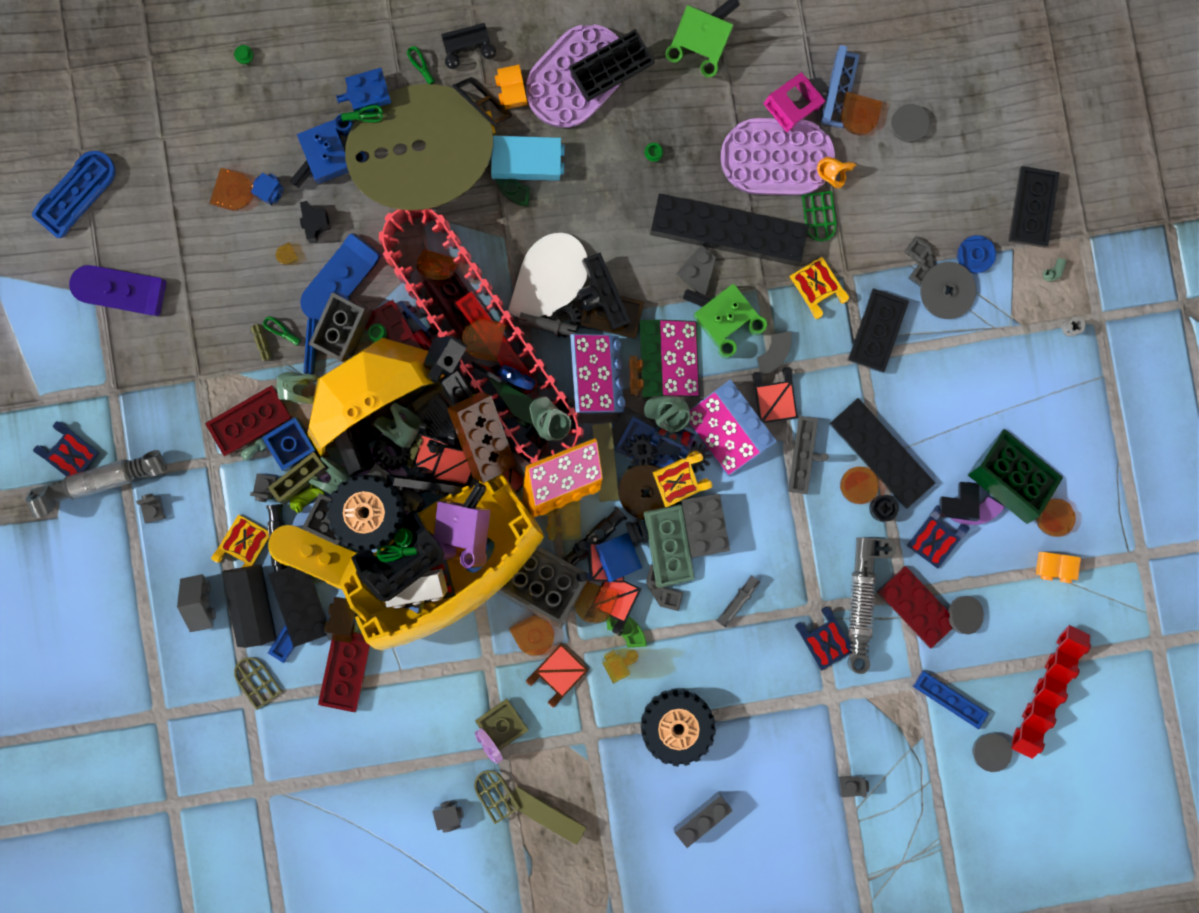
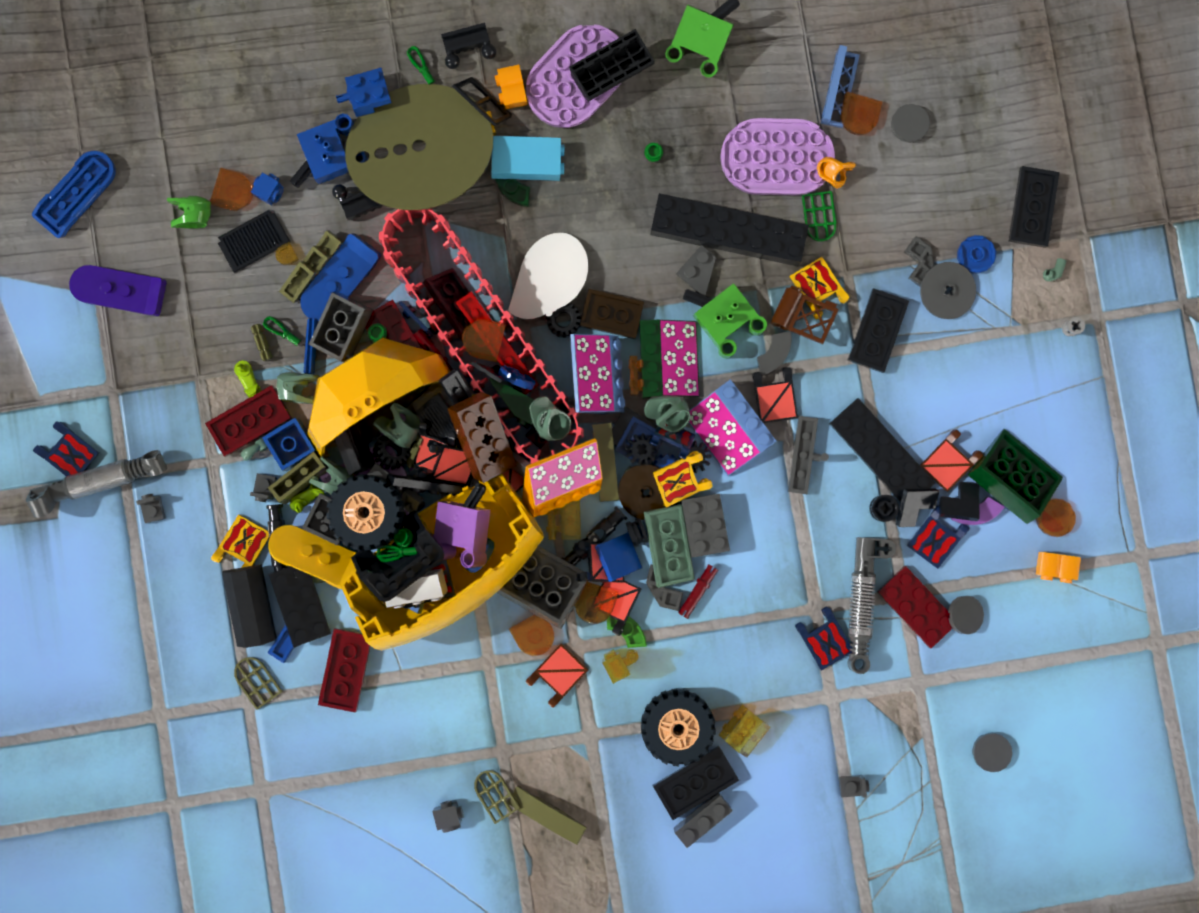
dark grey brick [177,574,216,632] -> none
green plate [234,45,254,64] -> none
black brick [300,201,331,243] -> none
dark brown brick [324,597,358,643] -> none
green piece [341,105,383,122] -> none
clear orange tile [416,249,460,280] -> none
black torso [423,336,467,383] -> none
lavender tile [474,728,503,764] -> none
olive plate [475,698,529,751] -> none
dark grey pin [518,312,577,336] -> none
black plate [577,252,631,331] -> none
dark grey pin [716,575,761,628] -> none
dark pink window [763,72,825,132] -> none
clear orange tile [840,467,879,504] -> none
blue tile [912,670,989,730] -> none
red brick [1011,625,1091,759] -> none
none -> bright green helmet [167,196,211,229]
none -> black window [218,210,291,273]
none -> lime piece [234,360,262,398]
none -> olive slope [279,230,344,303]
none -> black gear [332,184,384,220]
none -> black plate [652,746,739,820]
none -> dark red pin [678,564,719,619]
none -> clear yellow brick [719,704,771,757]
none -> reddish brown piece [770,286,839,345]
none -> tile [896,488,939,527]
none -> coral flag [920,429,983,492]

